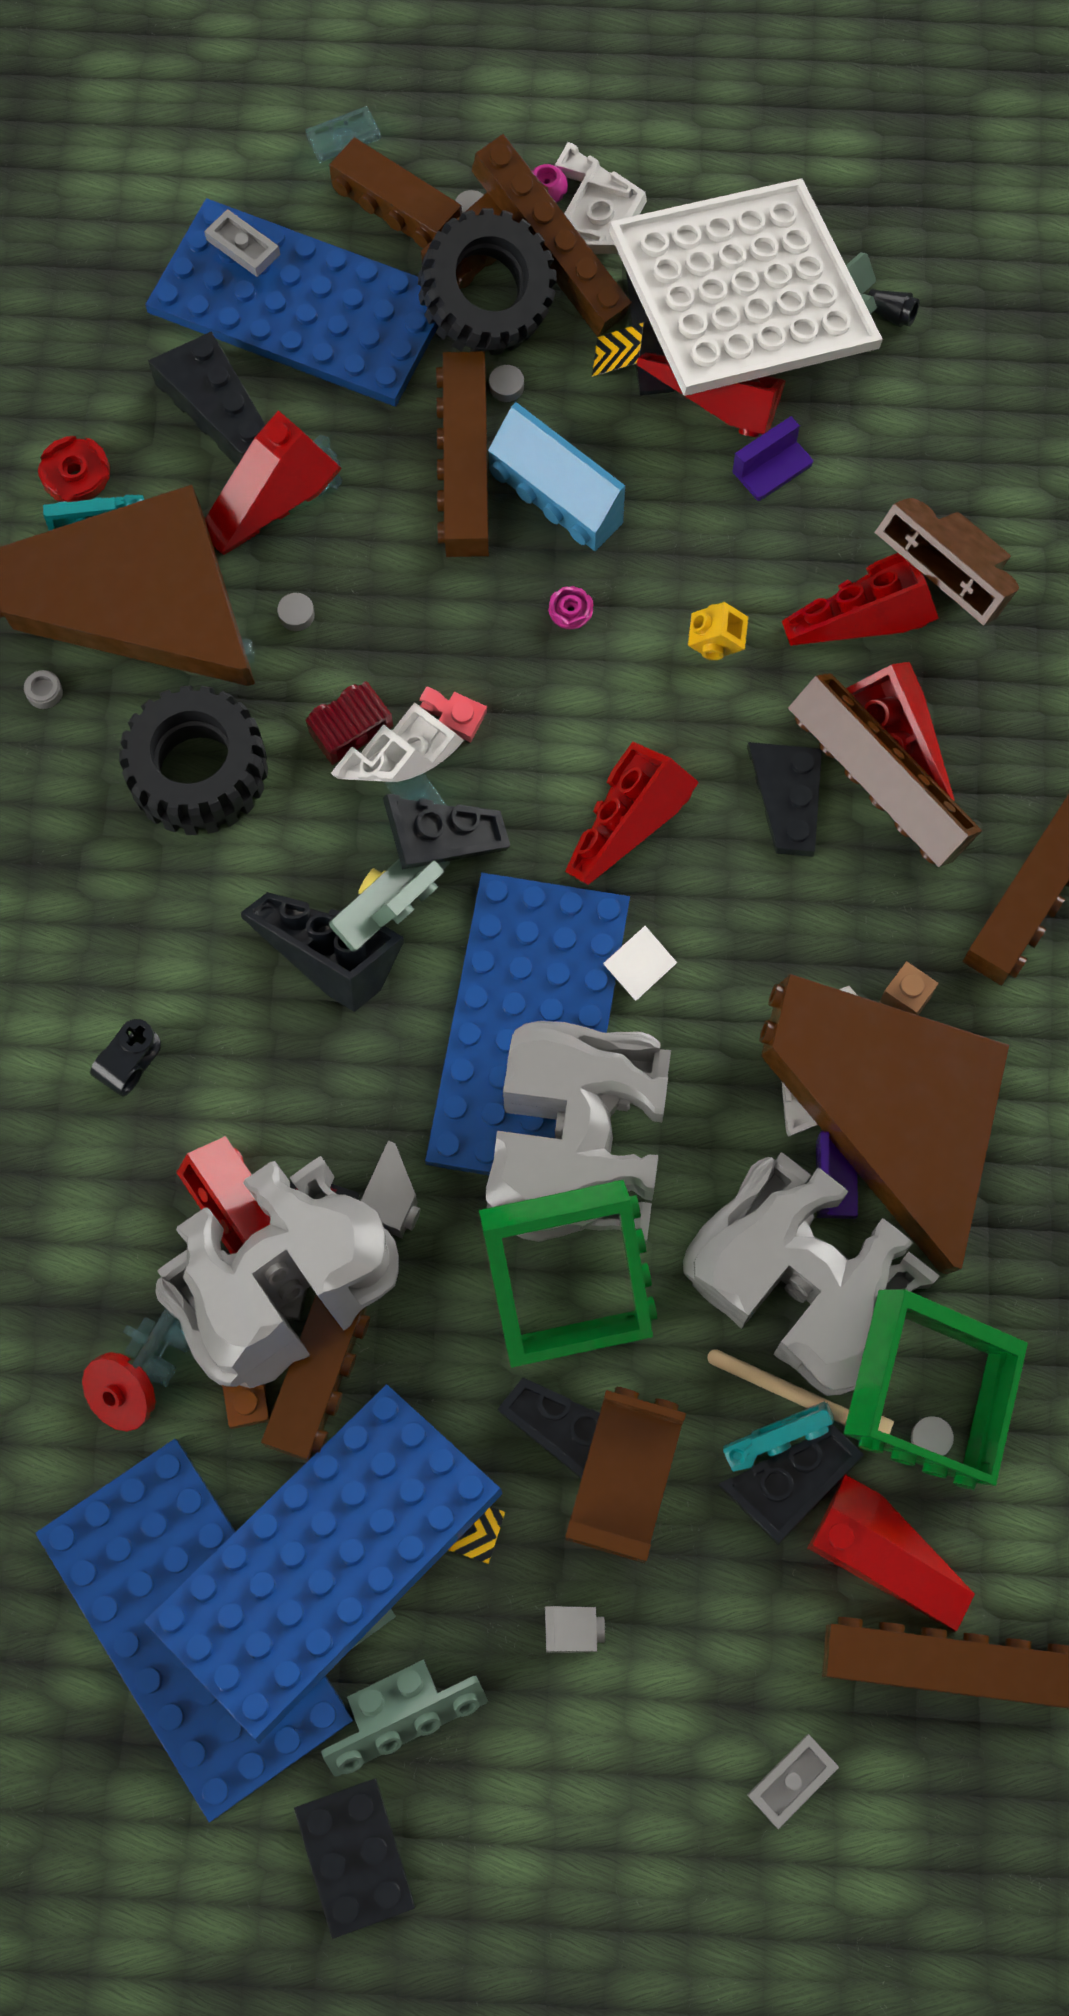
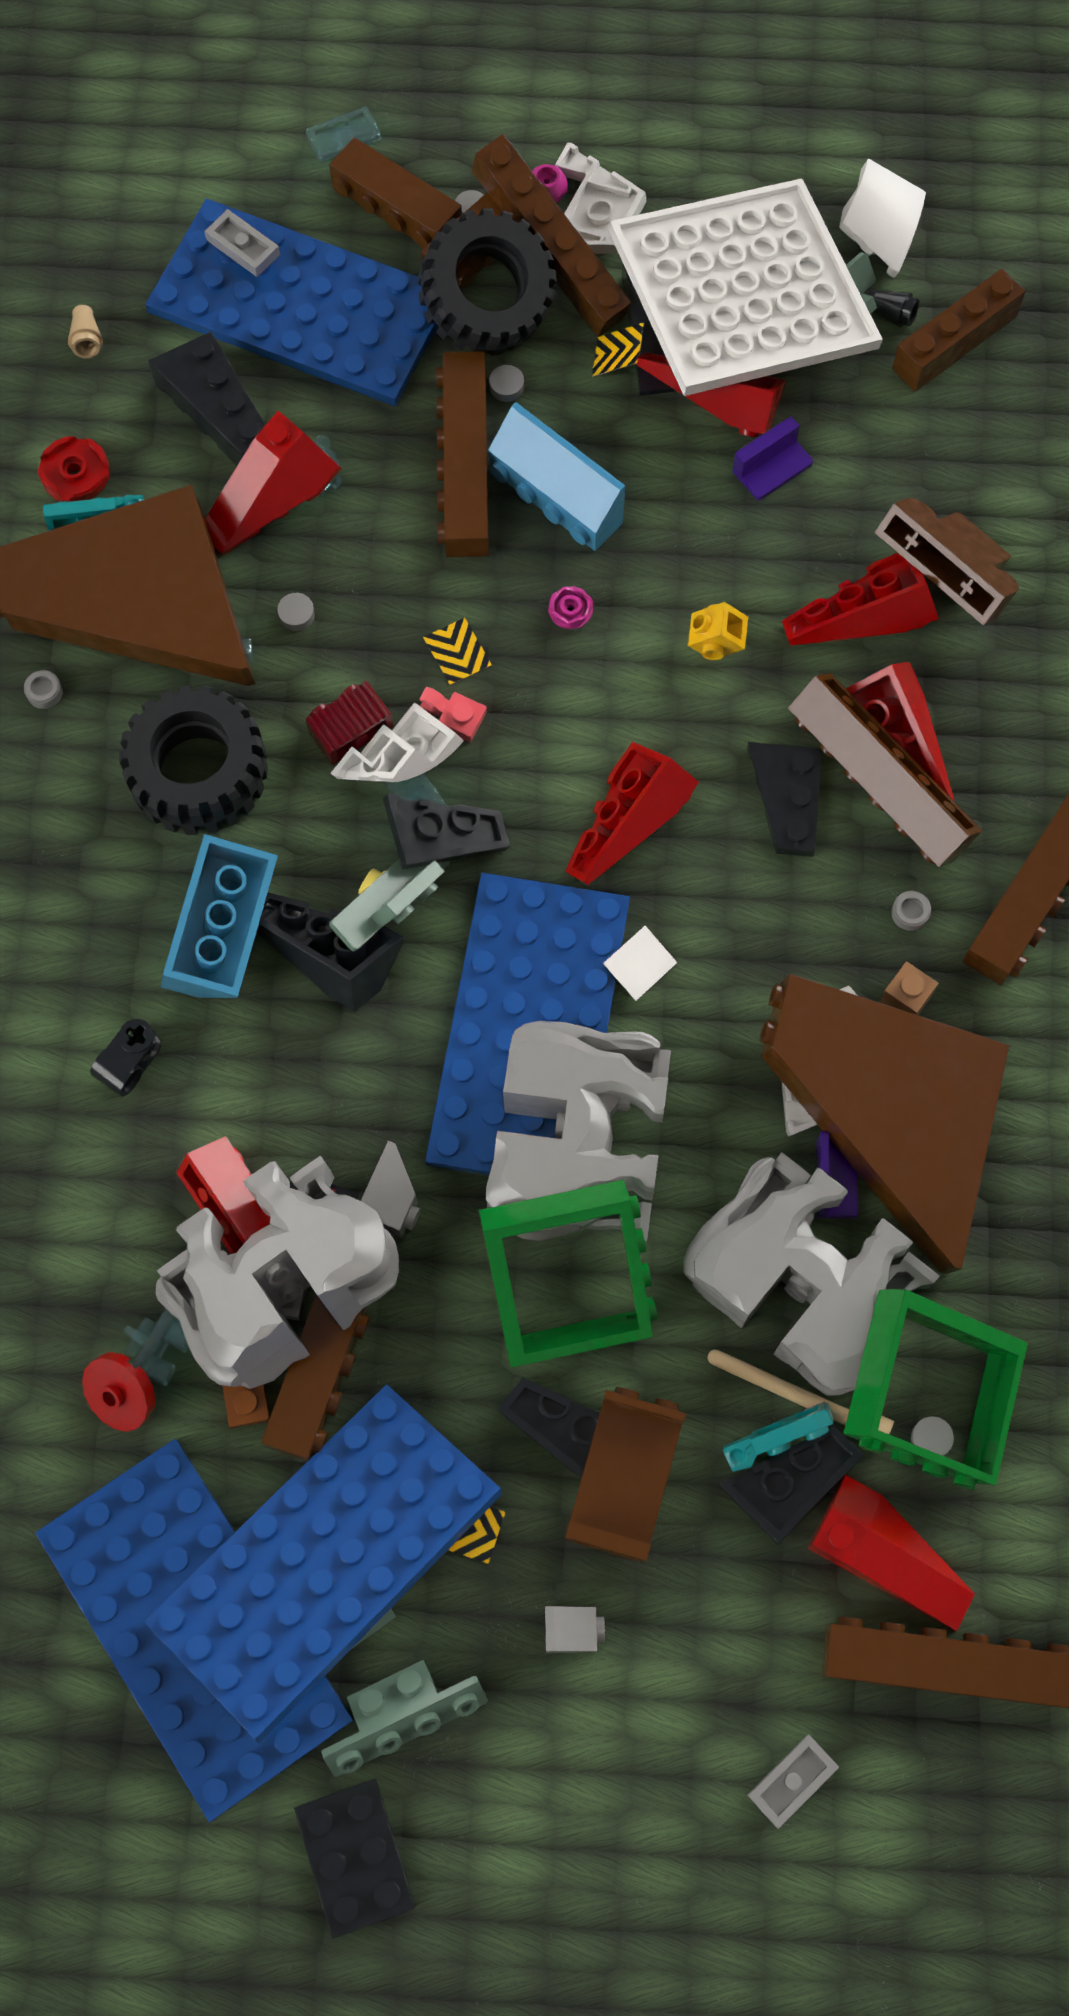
none -> tan cone [68,305,103,358]
none -> dark azure slope [161,834,278,998]
none -> sticker [423,618,492,685]
none -> white slope [839,159,926,278]
none -> light grey tile [891,891,931,931]
none -> reddish brown brick [892,268,1026,392]

